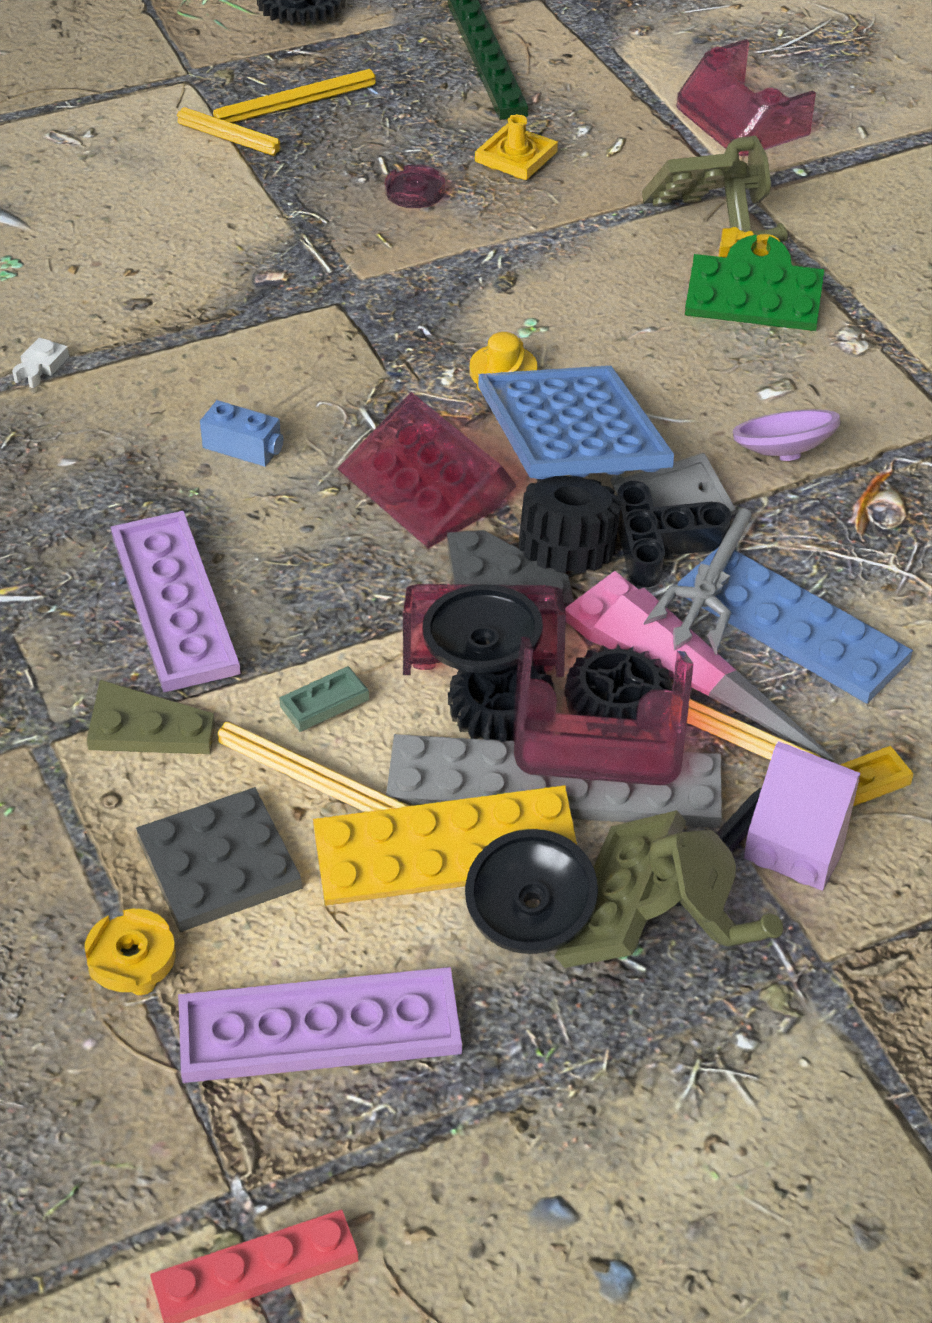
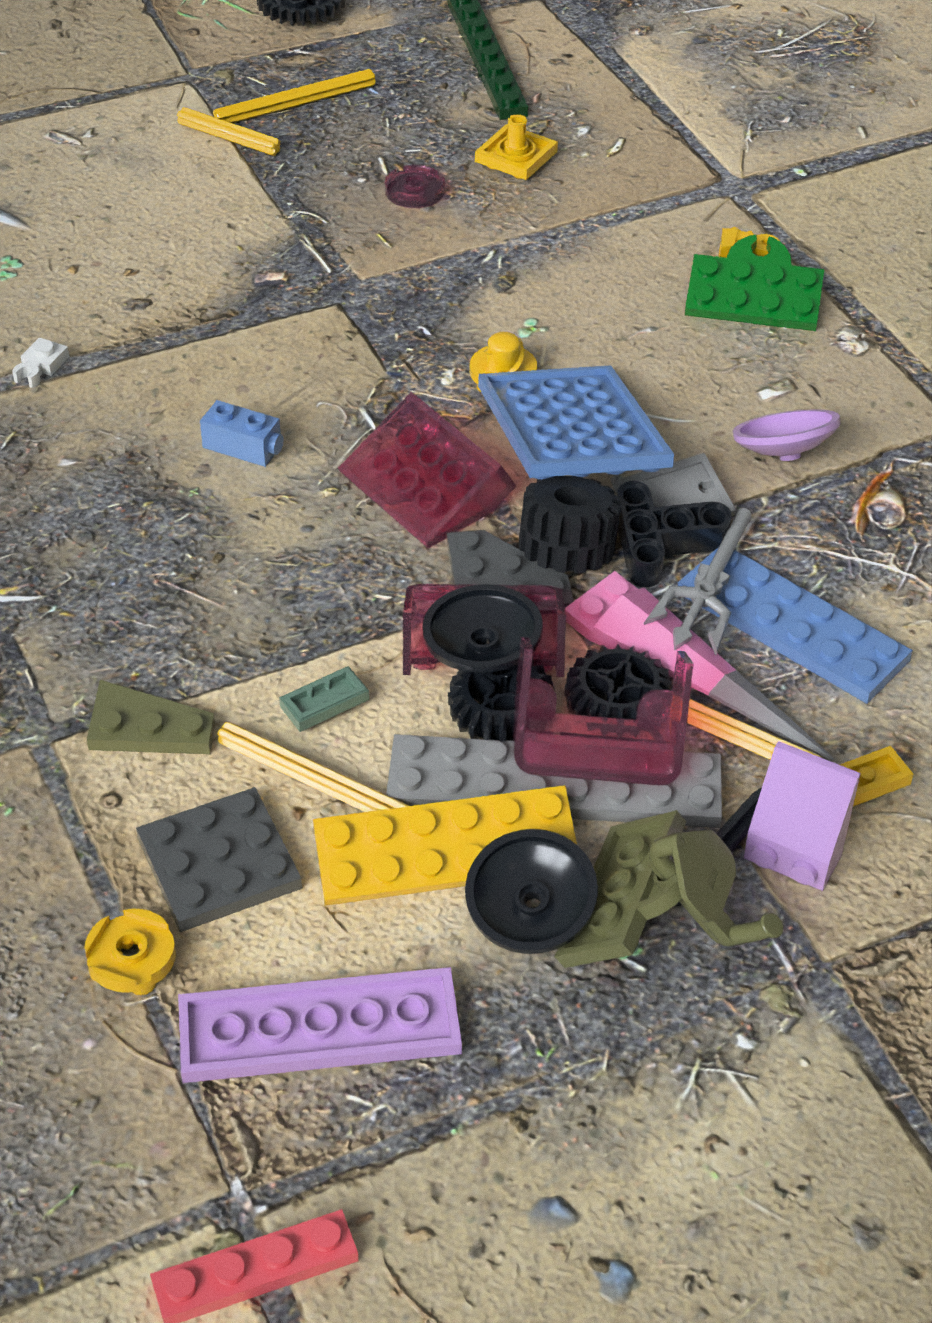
lavender plate [111,511,241,693] -> none
olive plate [642,136,788,241] -> none
clear pink windscreen [676,39,816,156] -> none

